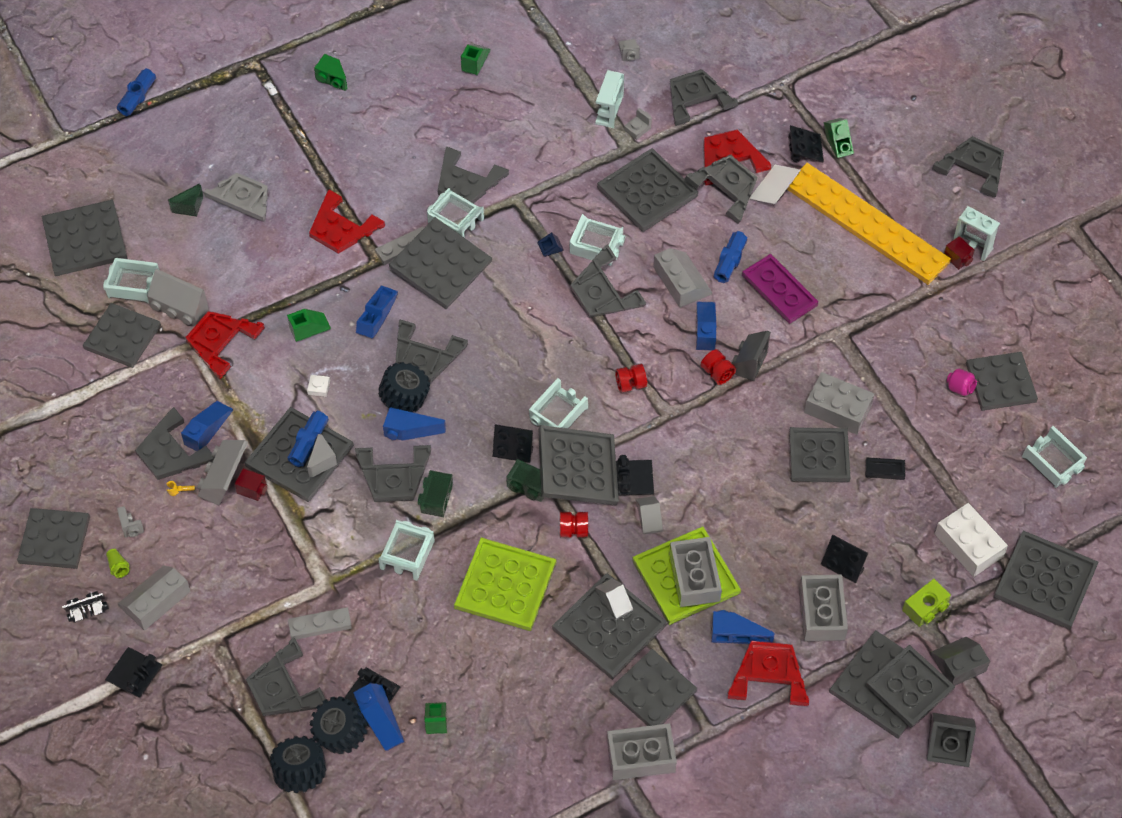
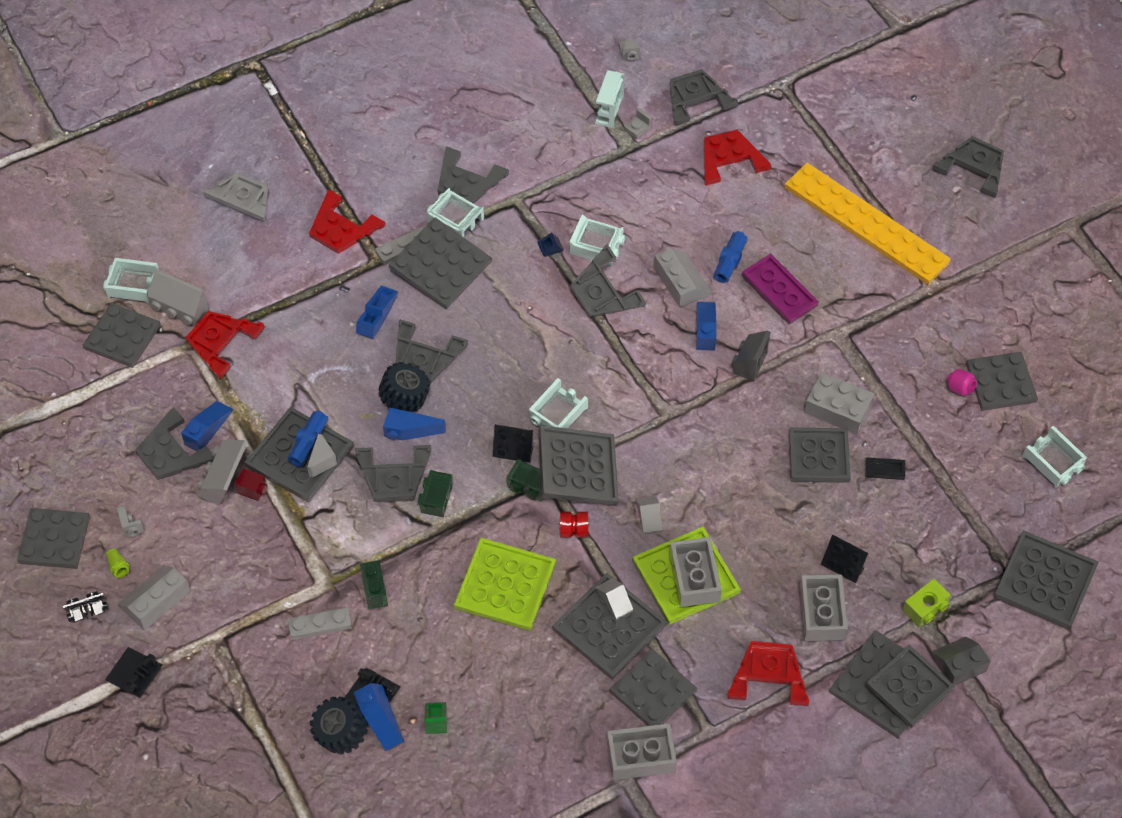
dark grey plate [42,199,128,277] -> none
blue piece [117,68,156,116] -> none
yellow hand [166,481,195,496] -> none
clear green slope [168,183,204,217] -> none
dark grey wing [246,638,325,716] -> none
black wheel [270,736,326,793] -> none
green slope [287,309,331,342] -> none
white plate [307,375,330,397] -> none
green slope [314,54,347,91] -> none
light aqua window [378,520,434,581] -> none
green slope [461,44,490,75] -> none
dark grey plate [597,148,698,232] -> none
red wheel [615,363,647,393] -> none
black hinge [616,455,654,495] -> none
dark grey wing [685,155,758,224] -> none
red wheel [700,349,736,385] -> none
blue slope [712,610,774,644] -> none
white sticker [749,165,801,204] -> none
black hinge [788,125,824,163] -> none
green slope [824,118,854,158] -> none
dark grey slope [927,713,976,767] -> none
white brick [935,503,1008,577] -> none
dark red brick [944,236,975,270] -> none
light aqua window [953,206,1000,261] -> none
none -> clear green brick [360,560,388,610]

